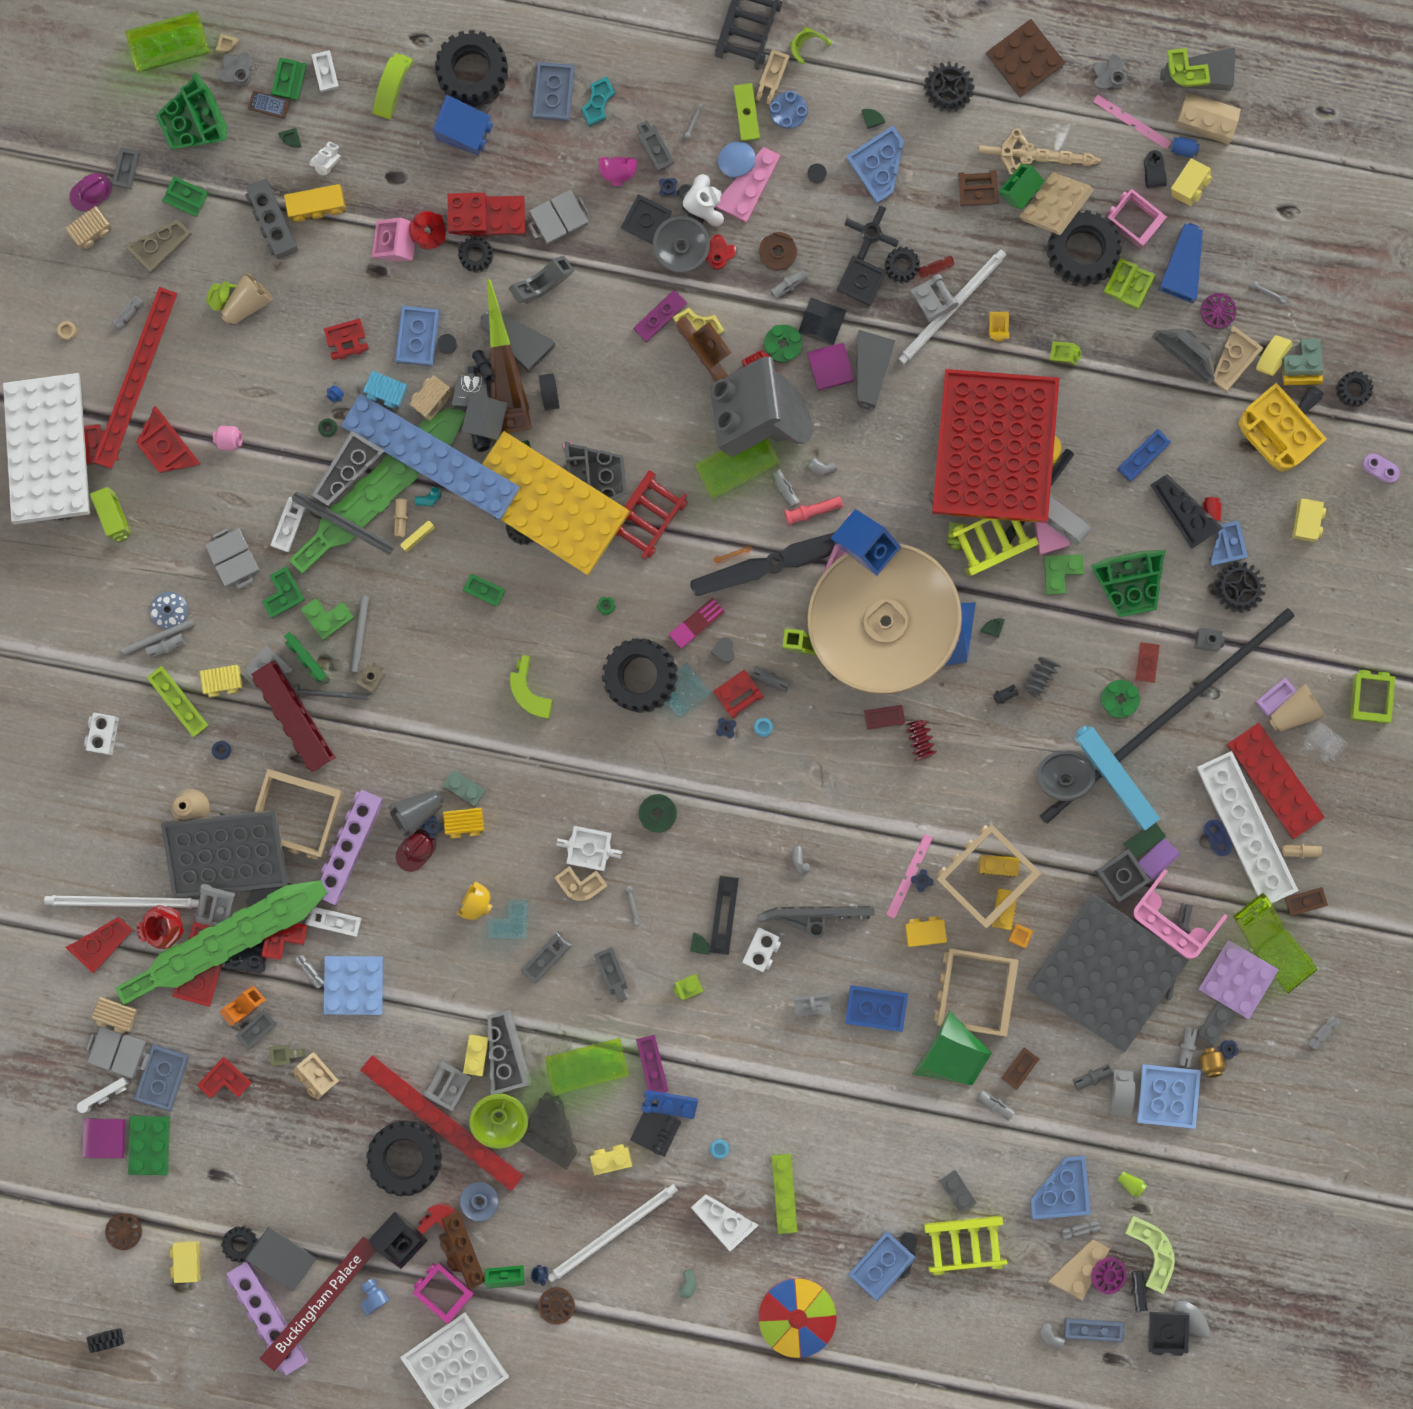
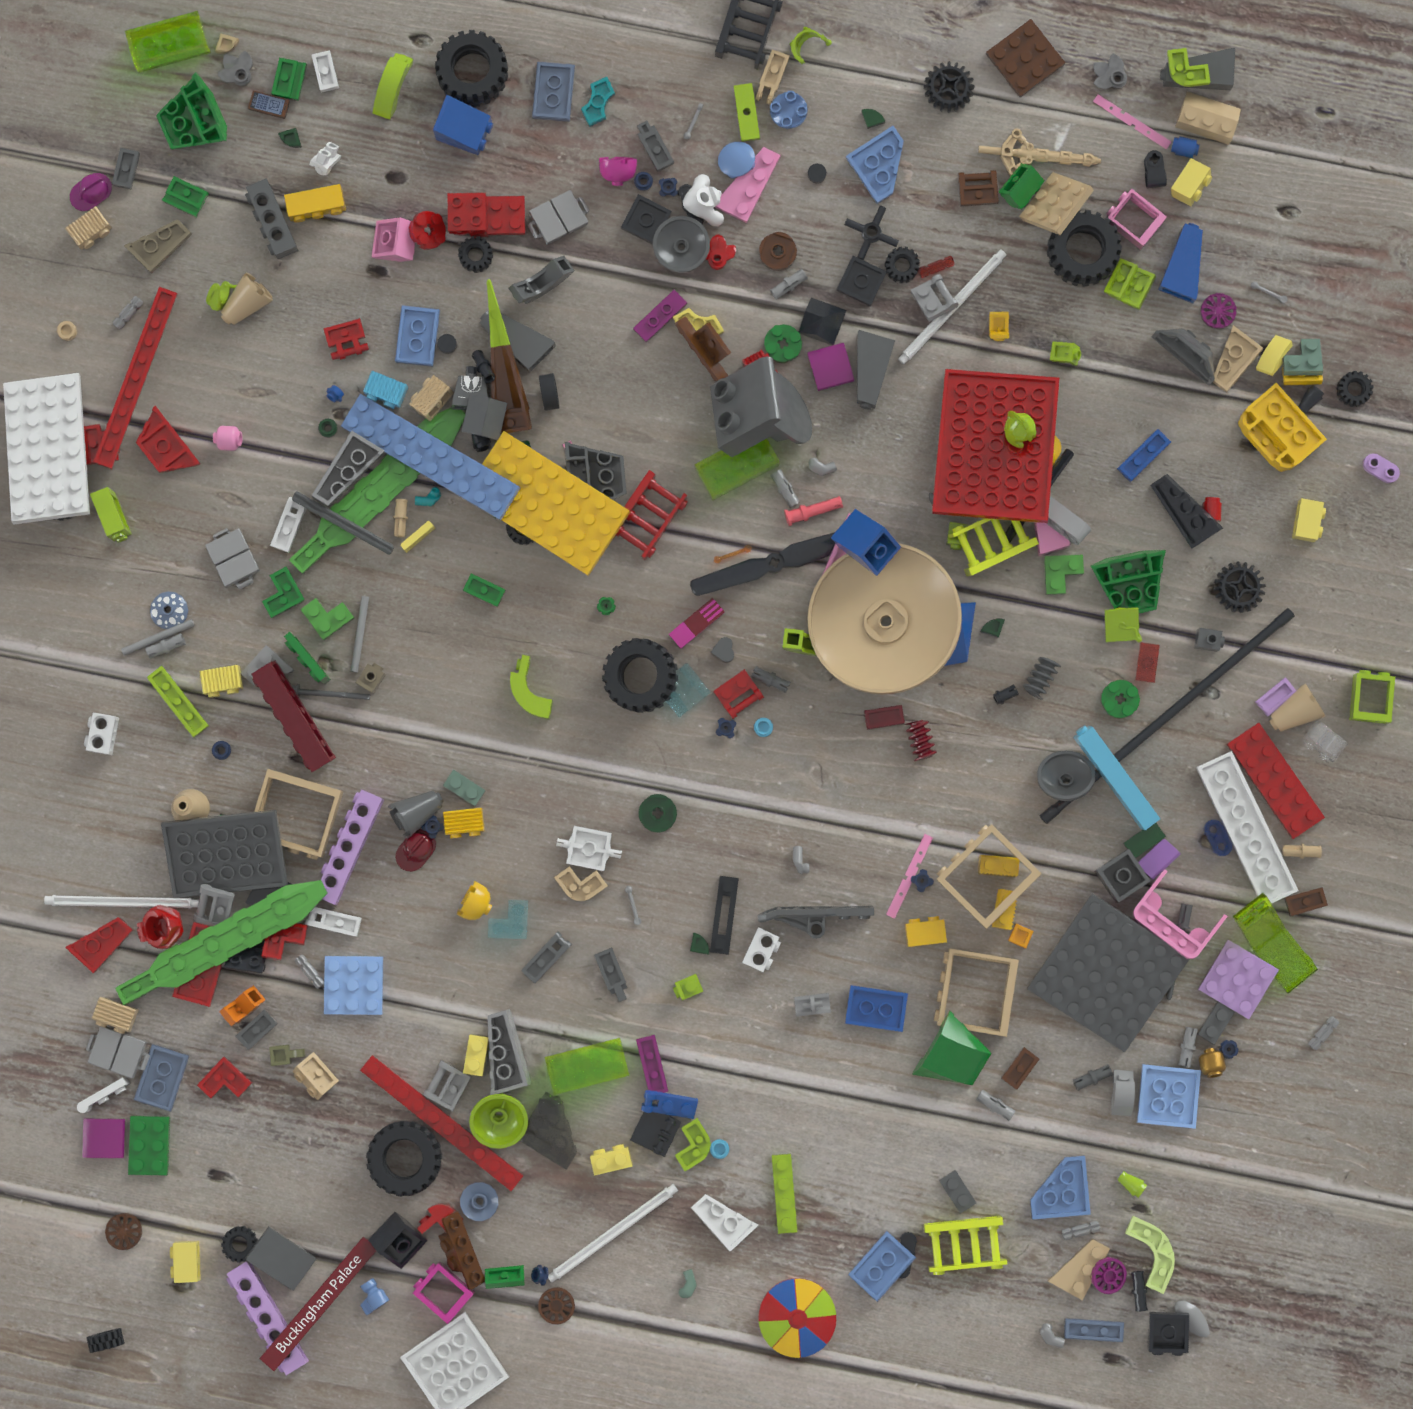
medium blue wing [1210,520,1248,566] -> none
none -> dark blue plate [634,172,653,191]
none -> lime plate [675,1118,711,1171]
none -> lime helmet [1004,411,1036,448]
none -> lime hat [1105,608,1142,643]

